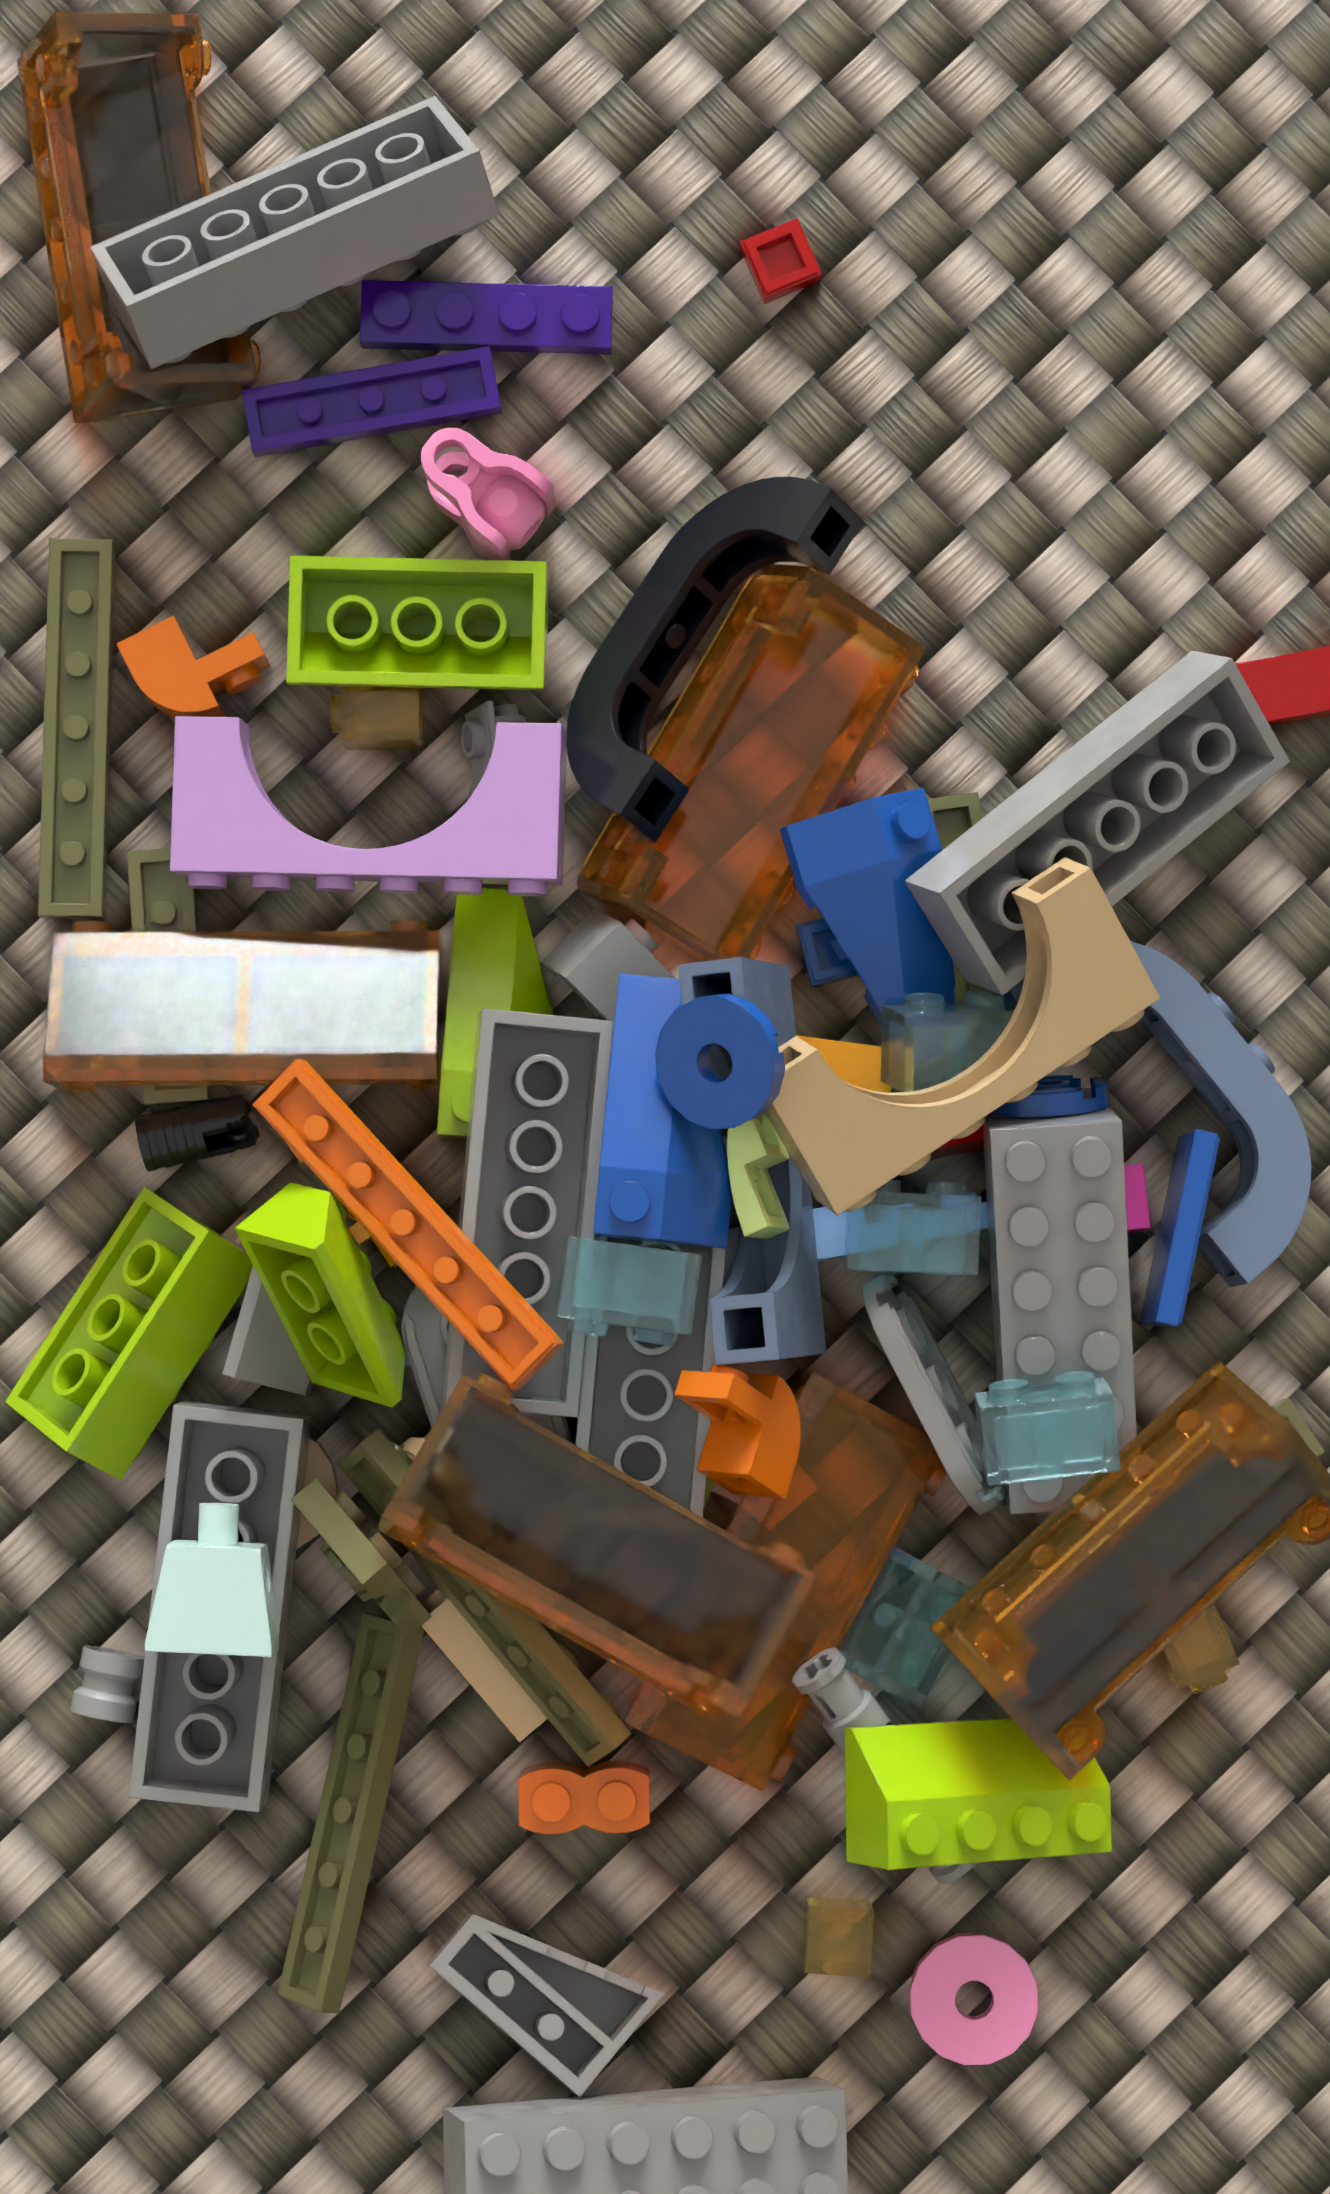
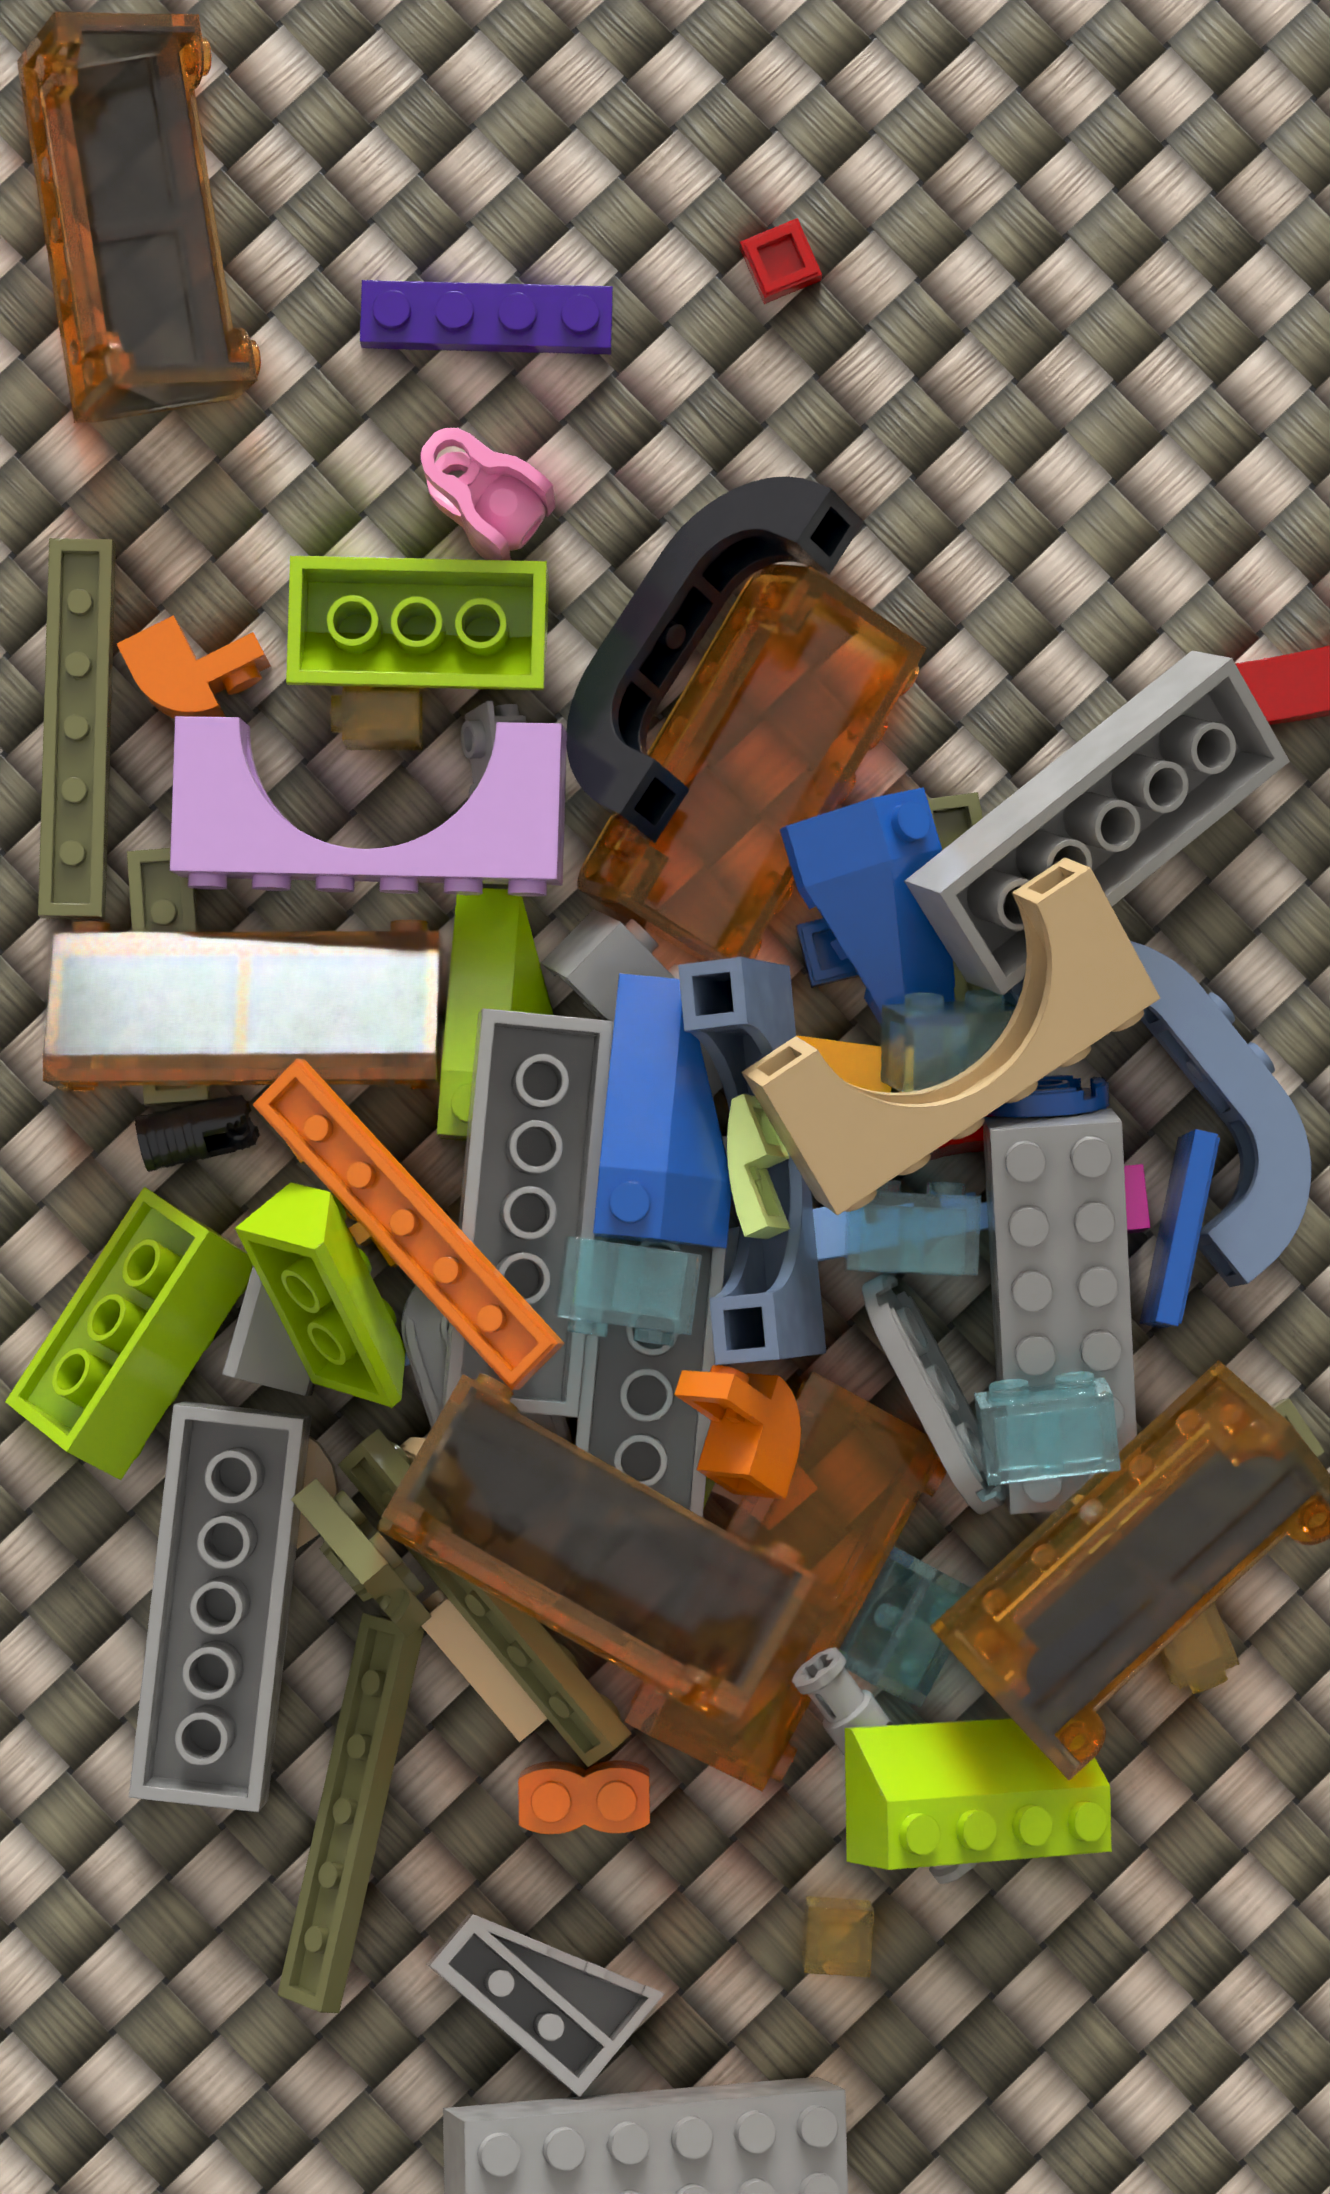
light grey wheel [70,1645,145,1723] -> none
light grey brick [90,96,499,369] -> none
light aqua torso [145,1503,279,1657] -> none
dark purple plate [241,346,502,457] -> none
blue tile [655,994,785,1129] -> none
bright pink tile [909,1933,1039,2065] -> none

